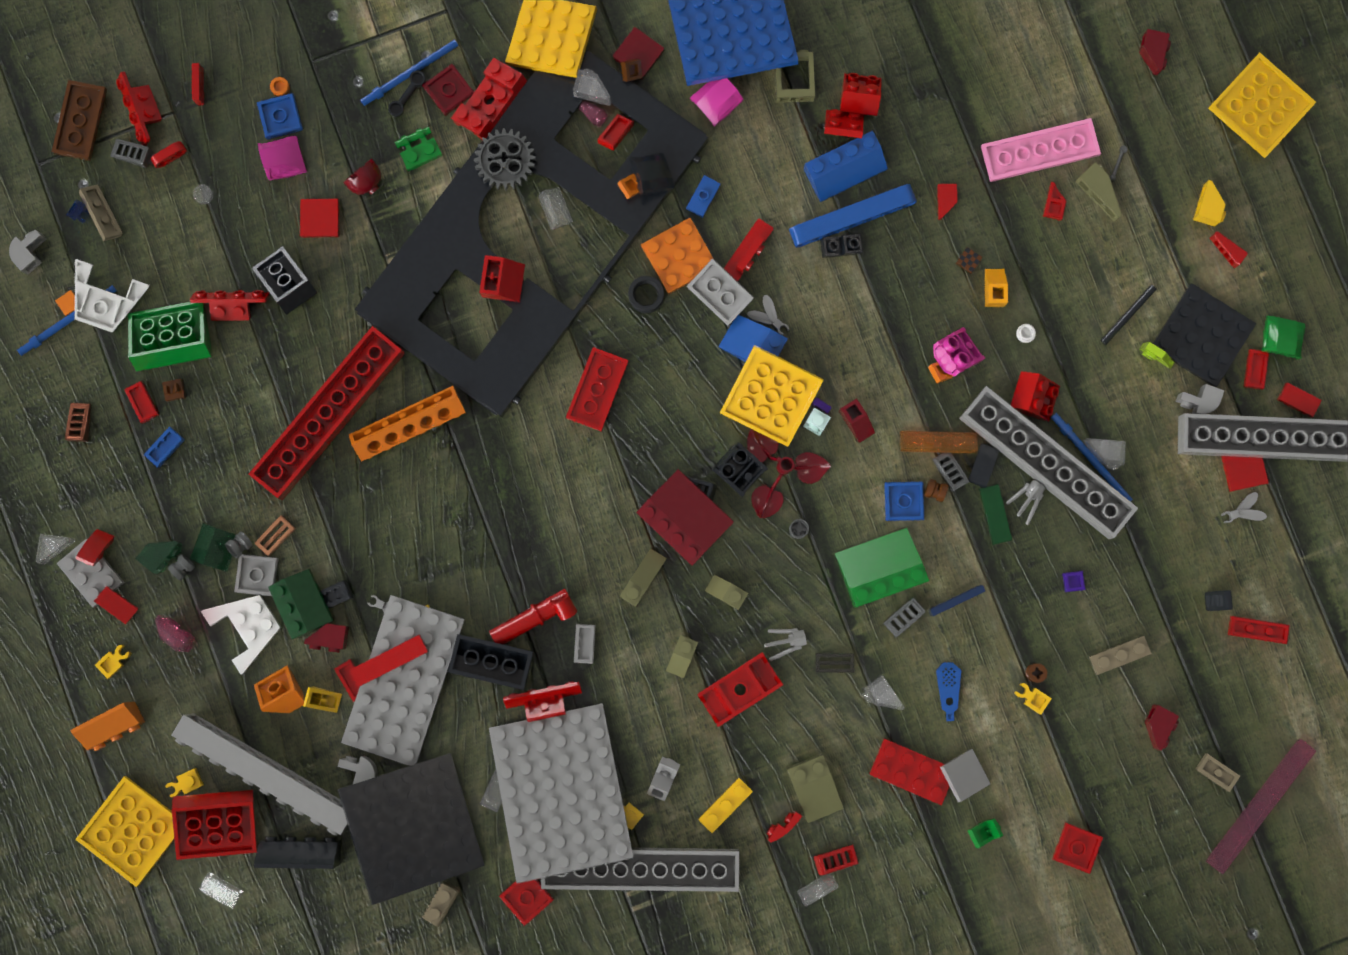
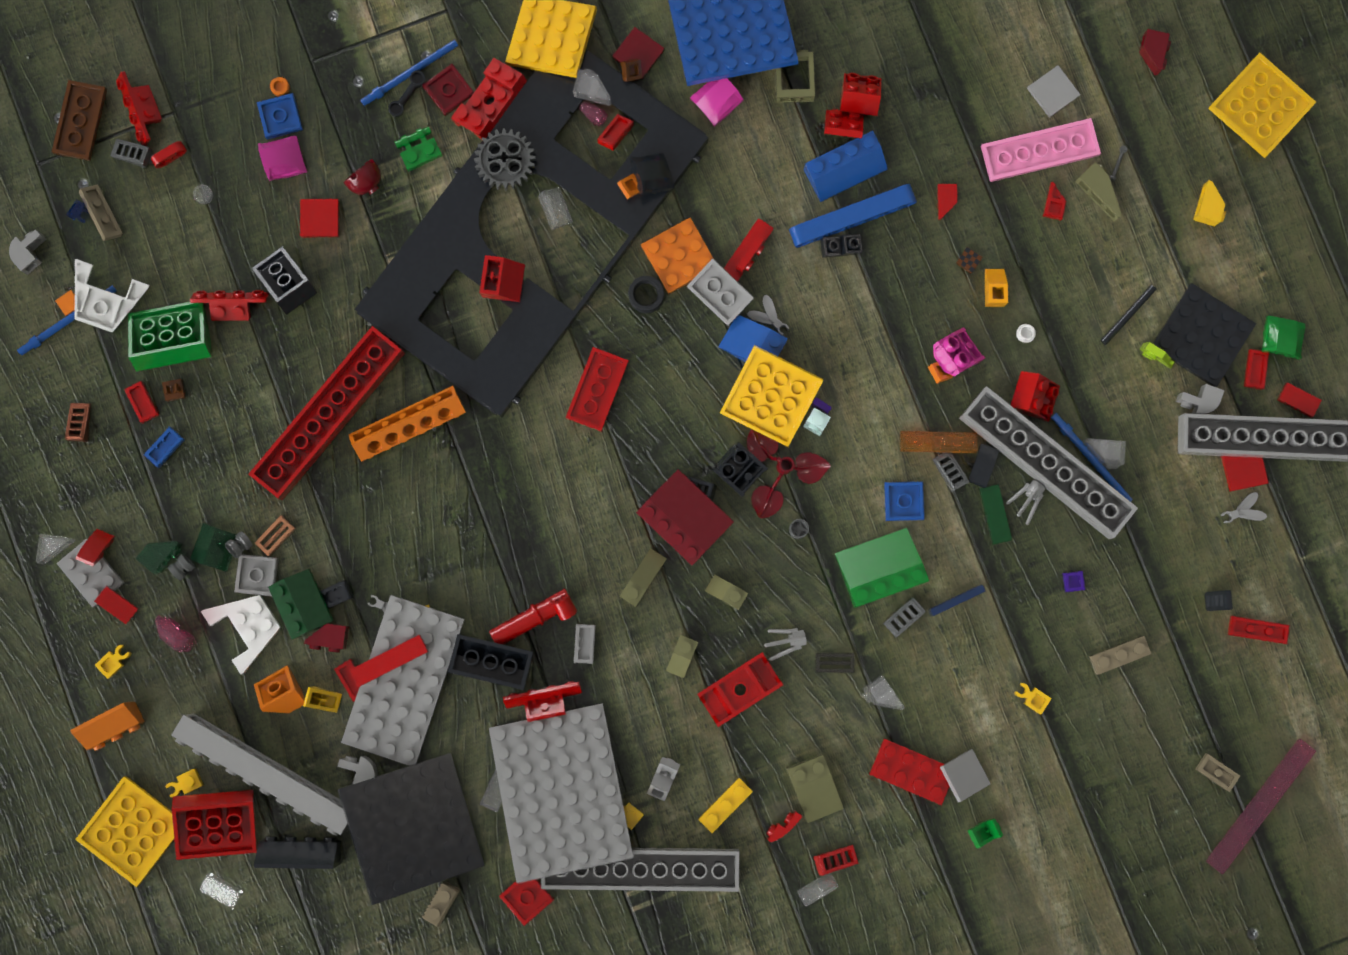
red tile [192,63,204,105] -> none
blue plate [686,175,721,218] -> none
dark red slope [839,398,875,443] -> none
reddish brown wheel [924,478,949,502] -> none
blue piece [936,662,961,721] -> none
reddish brown wheel [1025,663,1047,683] -> none
red tile [1052,822,1103,874] -> none
dark red slope [1145,704,1179,751] -> none
red slope [1210,231,1248,268] -> none
none -> light grey tile [1027,65,1081,118]

